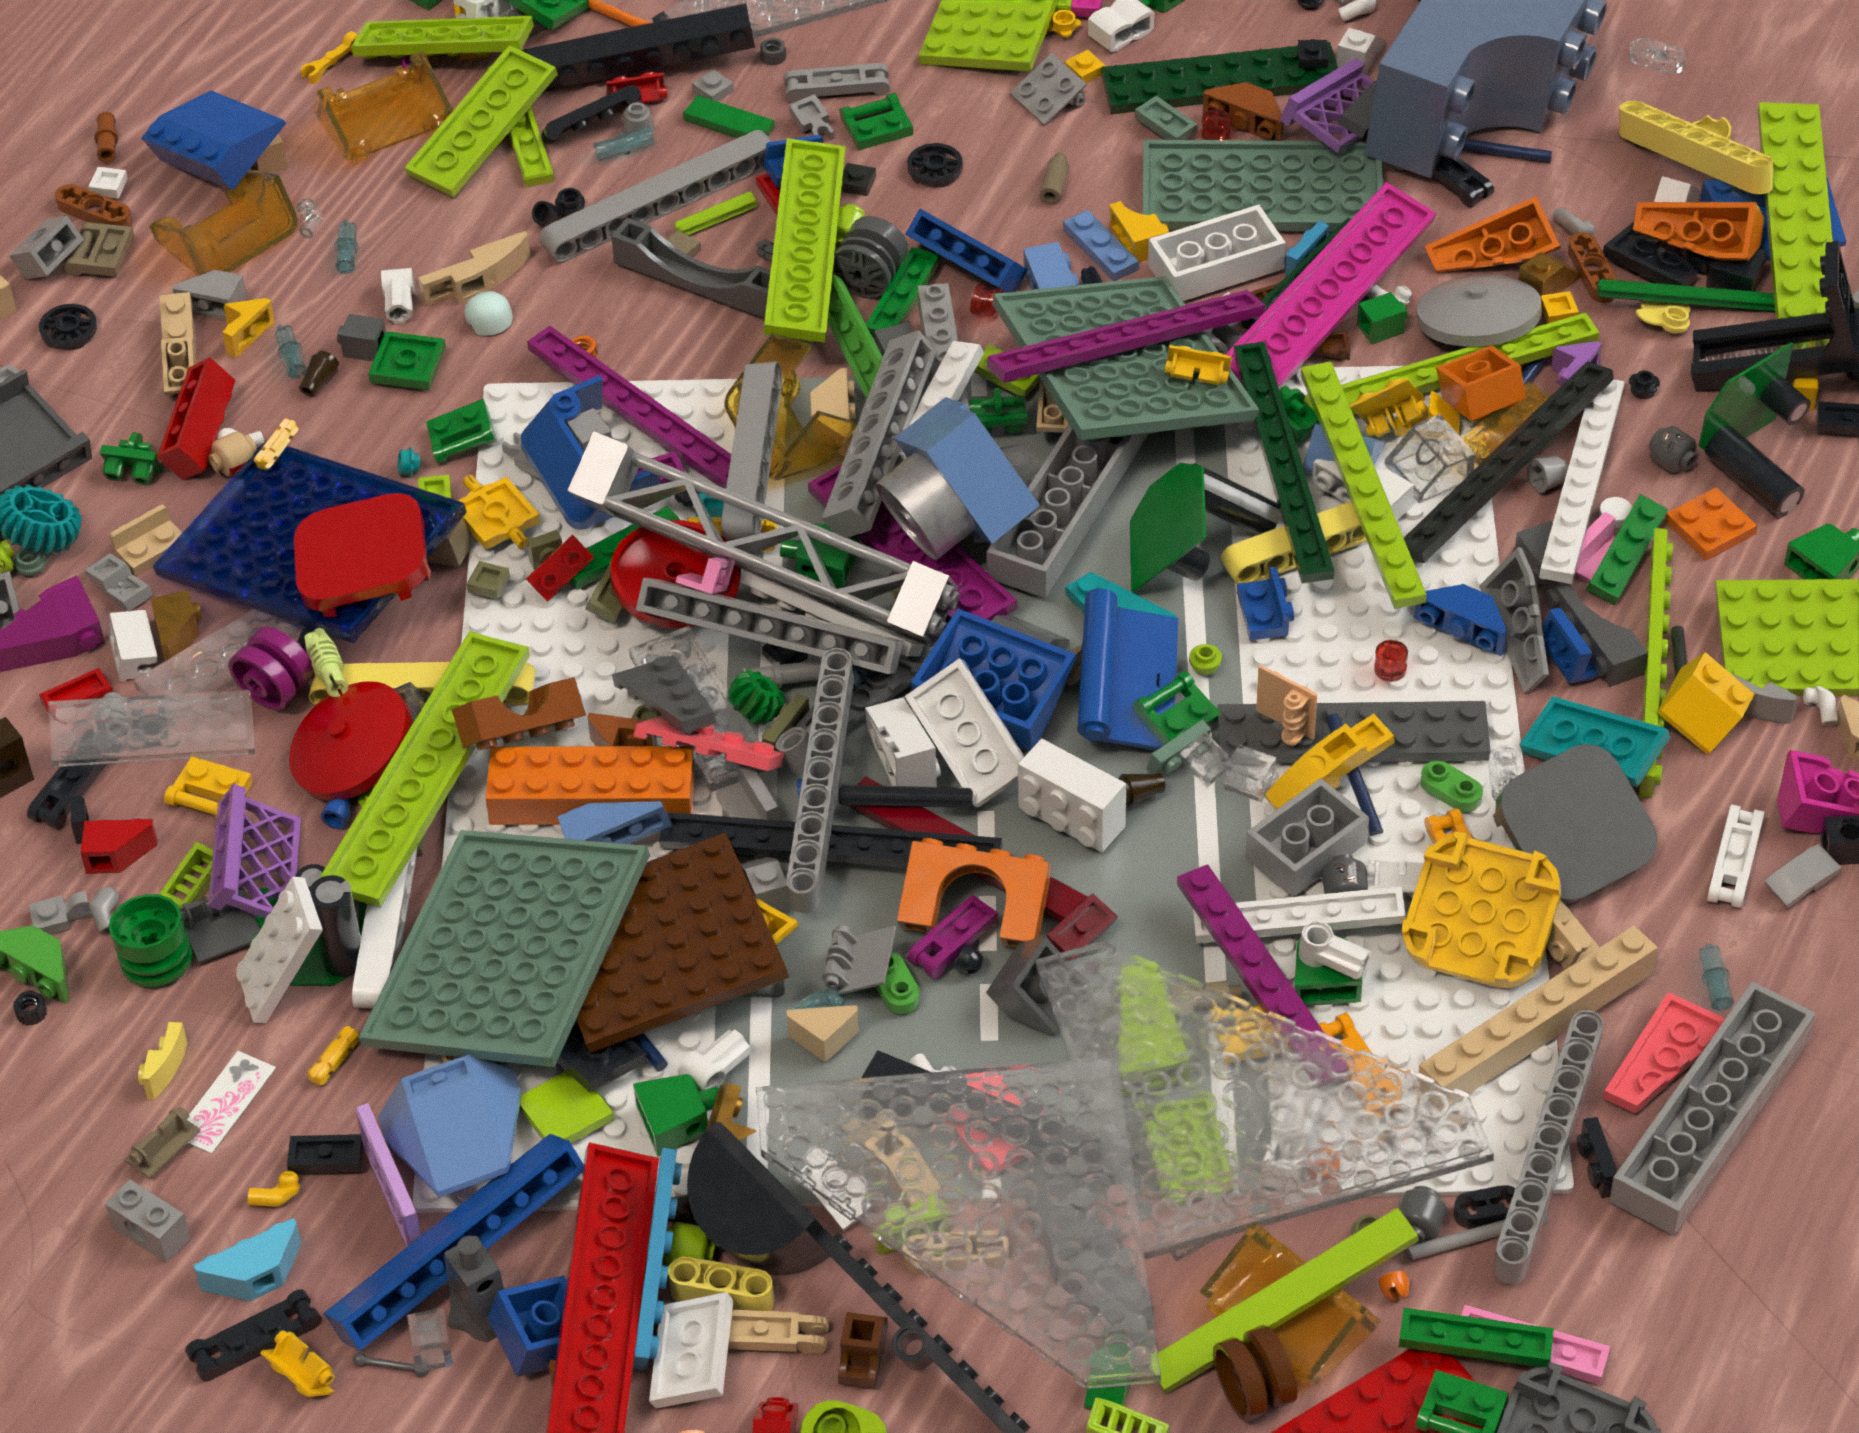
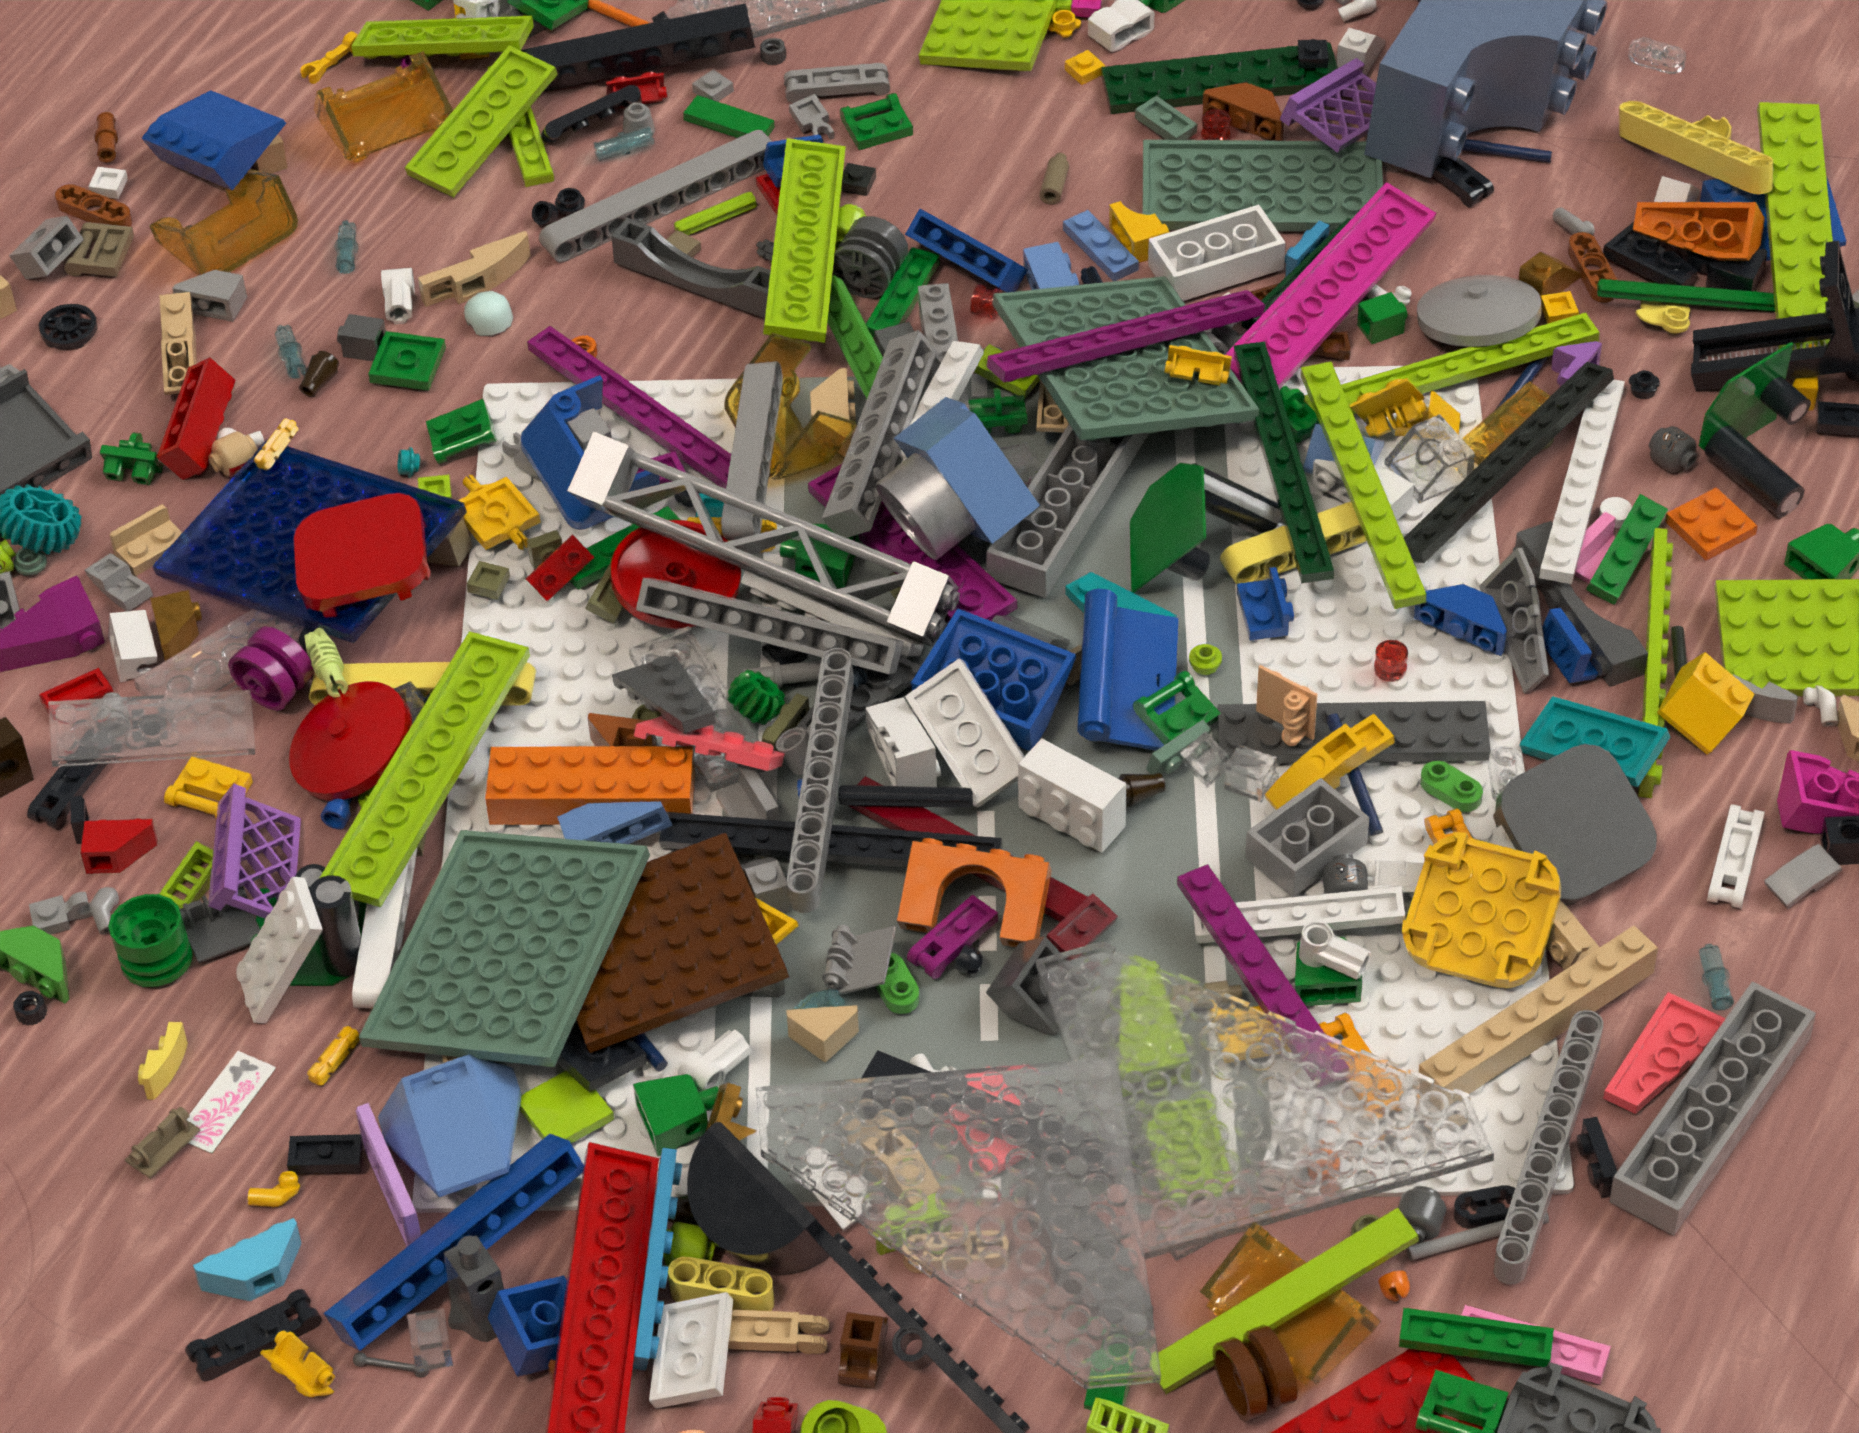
light grey brick [105,1179,190,1263] -> none
yellow slope [222,298,275,358] -> none
clear arm [296,199,323,238] -> none
dark orange arch [451,677,586,751] -> none
bright pink panel [675,556,735,594] -> none
black wheel [907,143,963,187] -> none
light grey hinge [1010,53,1087,125] -> none
dark grey hinge [1337,81,1377,139] -> none
orange wedge [1424,196,1561,273] -> none
orange brick [1436,345,1527,421] -> none
light grey hat [1527,456,1568,493] -> none

